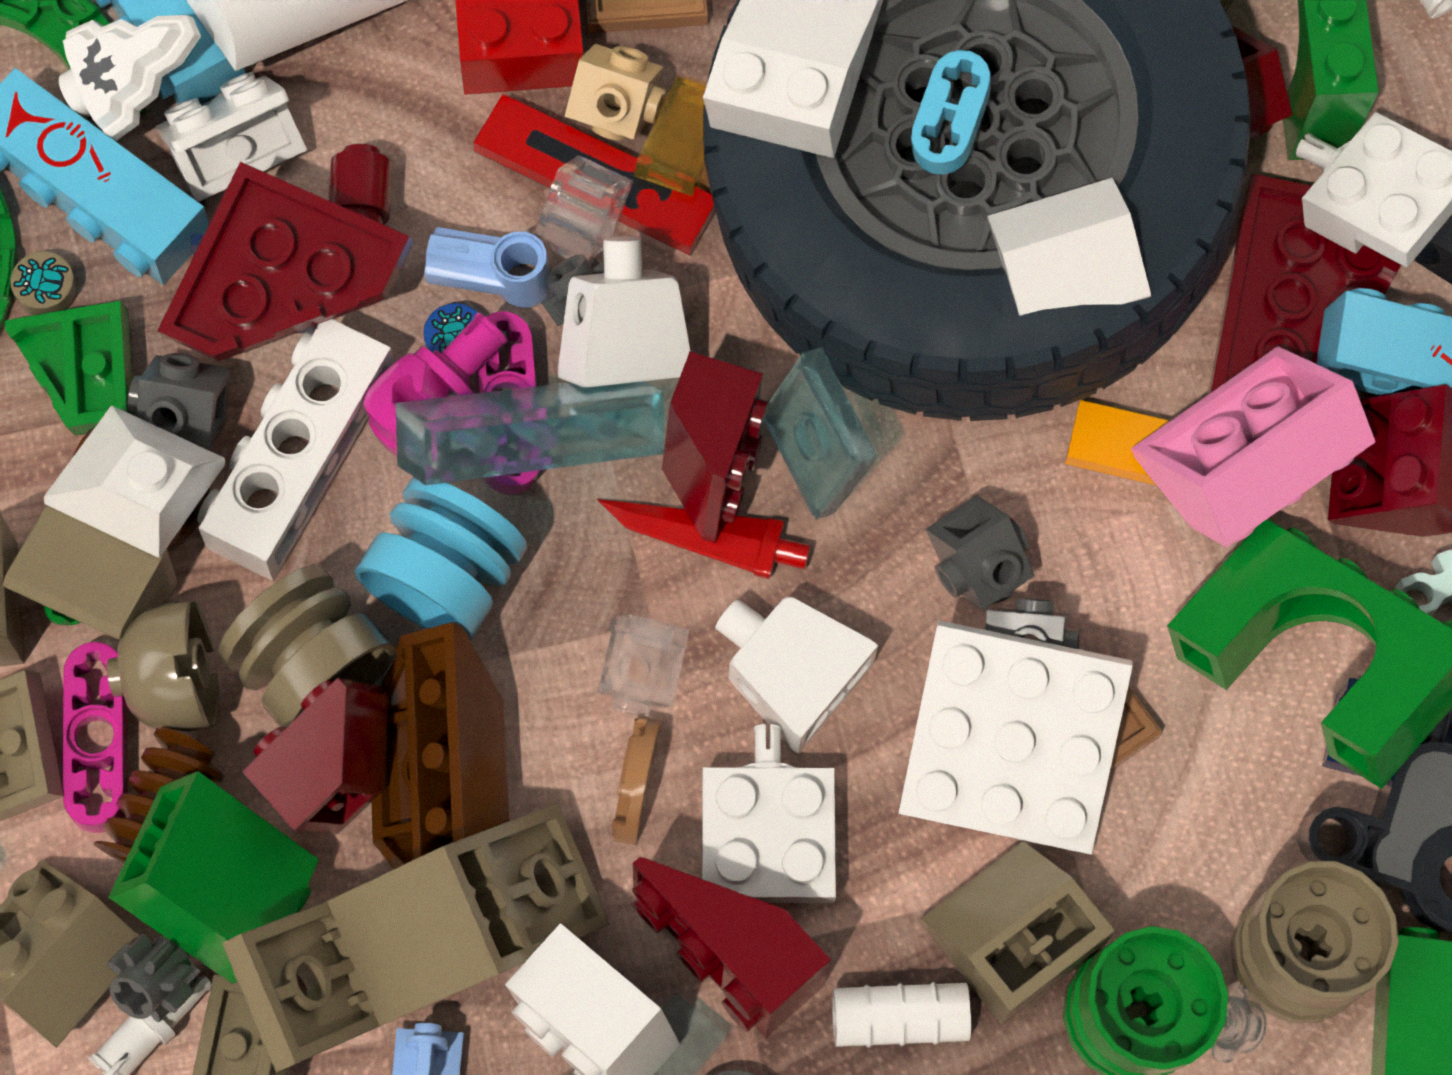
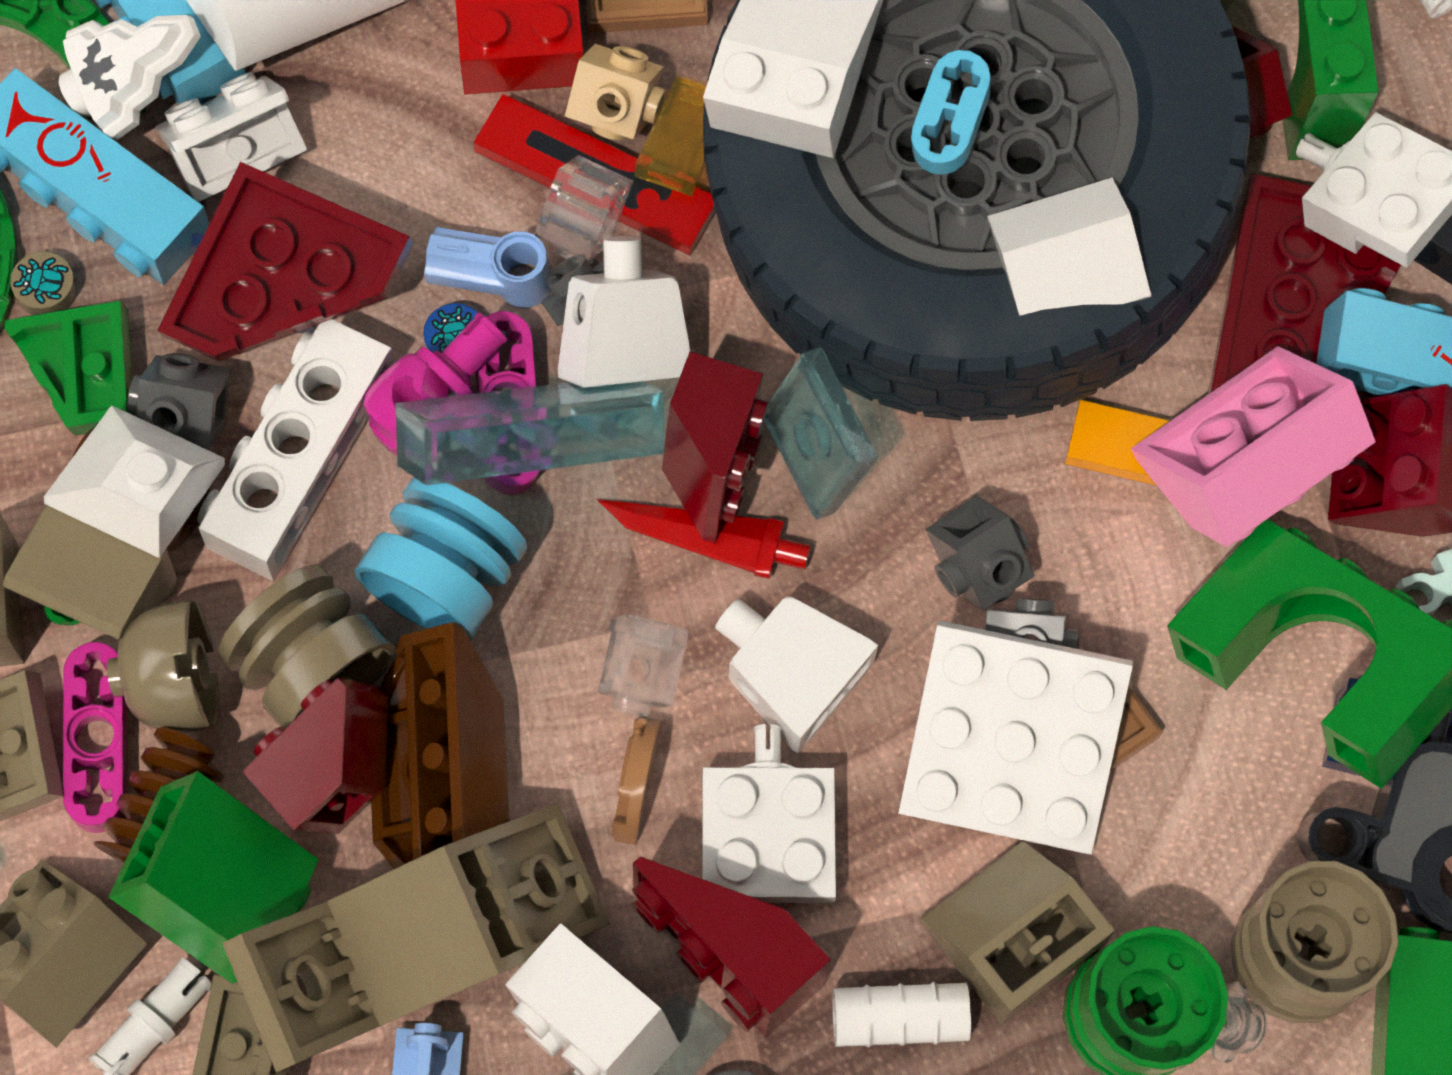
dark grey gear [107,934,194,1022] -> none
dark red brick [328,144,392,225] -> none

